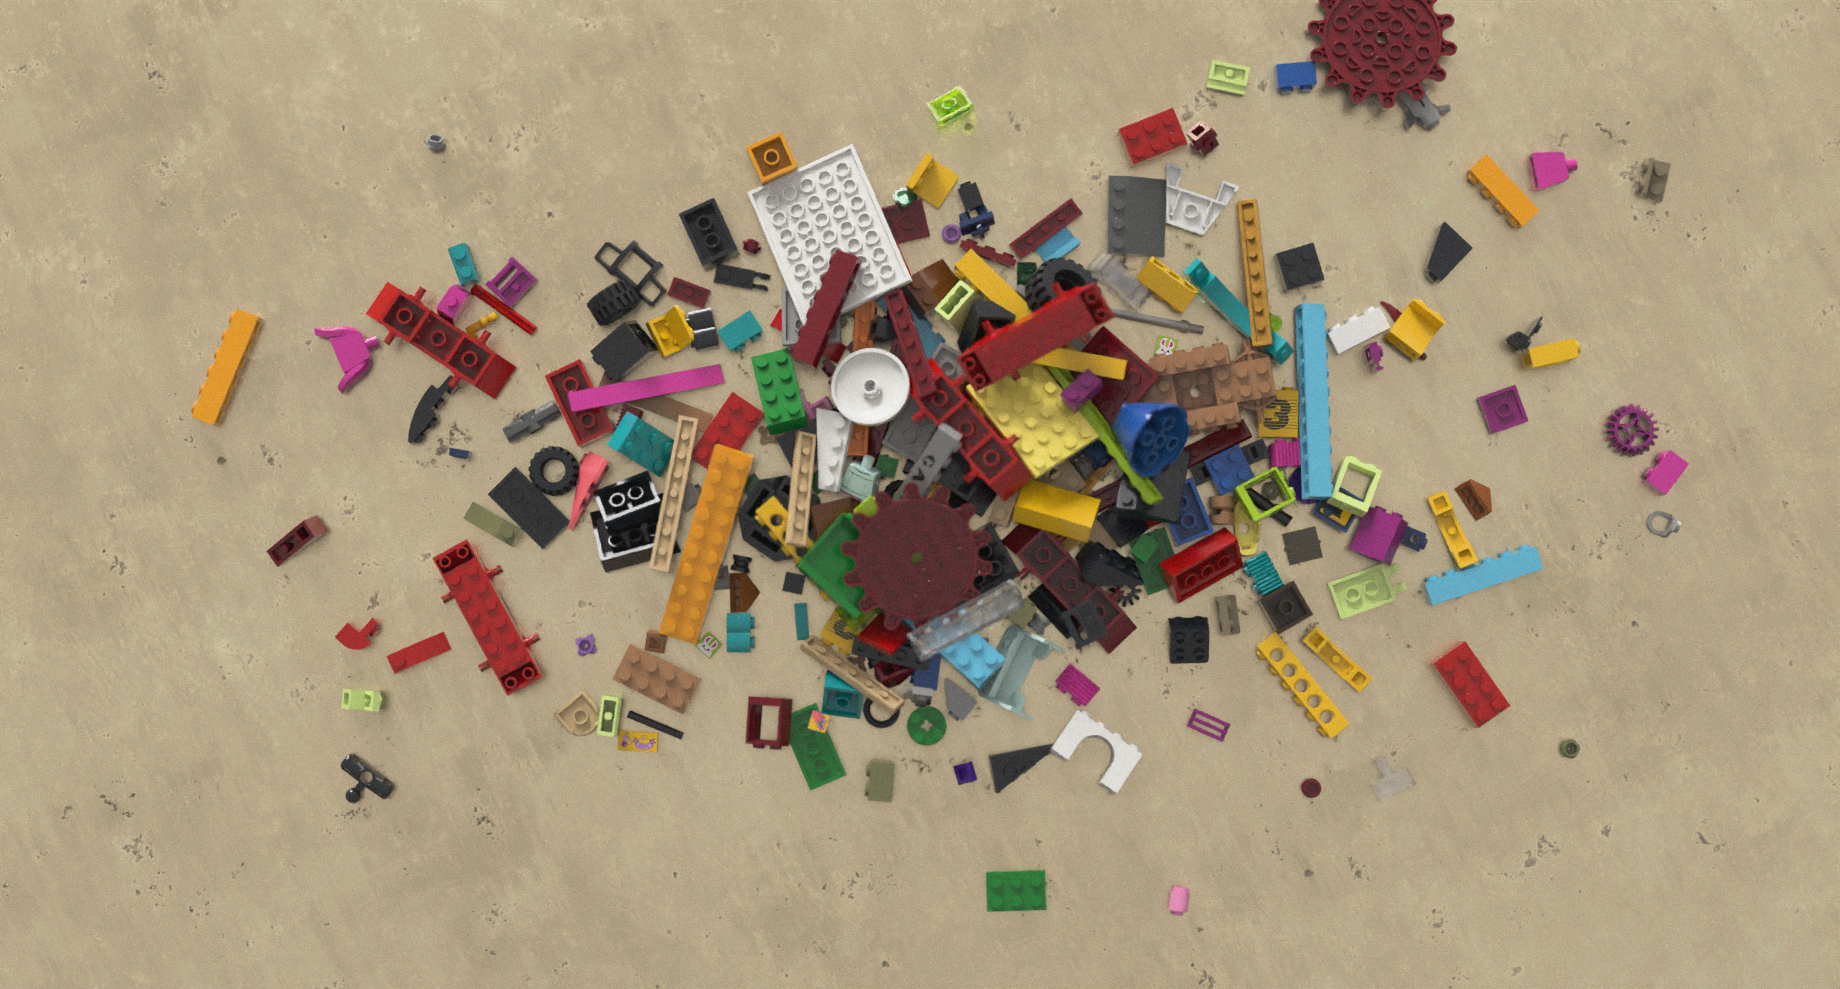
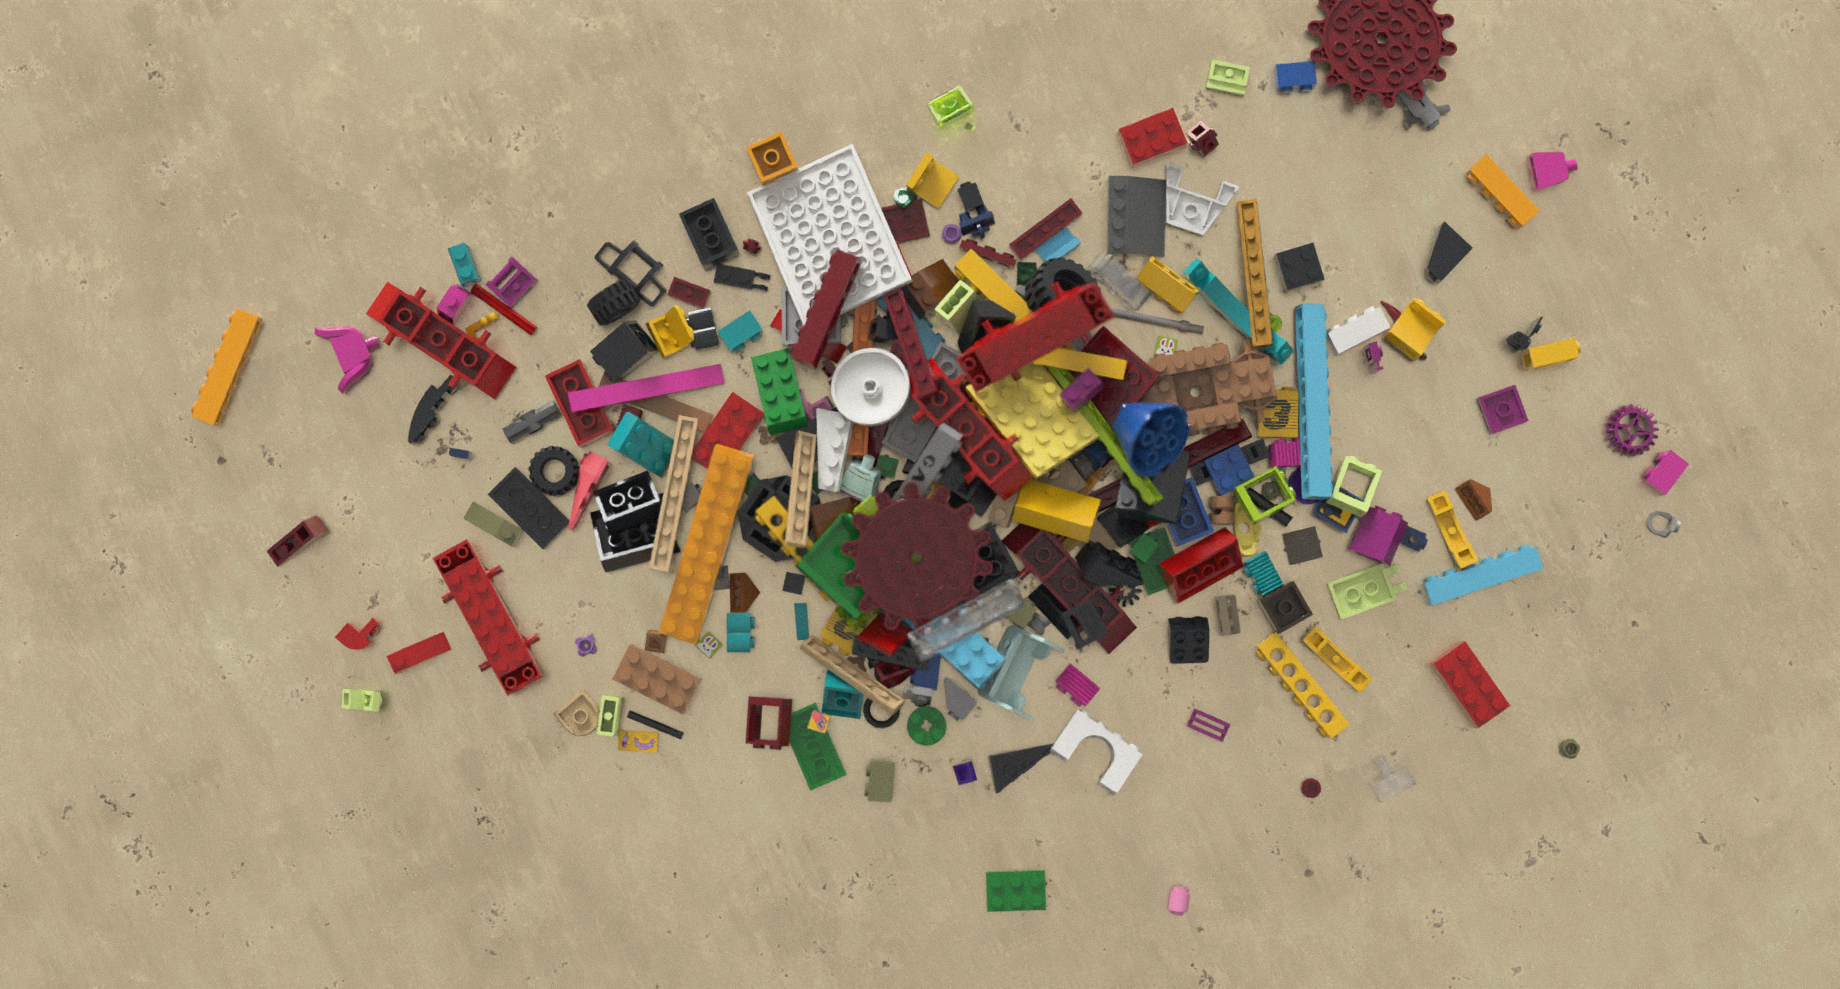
black piece [340,753,395,803] -> none
light grey plate [425,134,445,151] -> none
black wheel [730,554,752,573] -> none
dark tan bracket [1637,157,1671,202] -> none

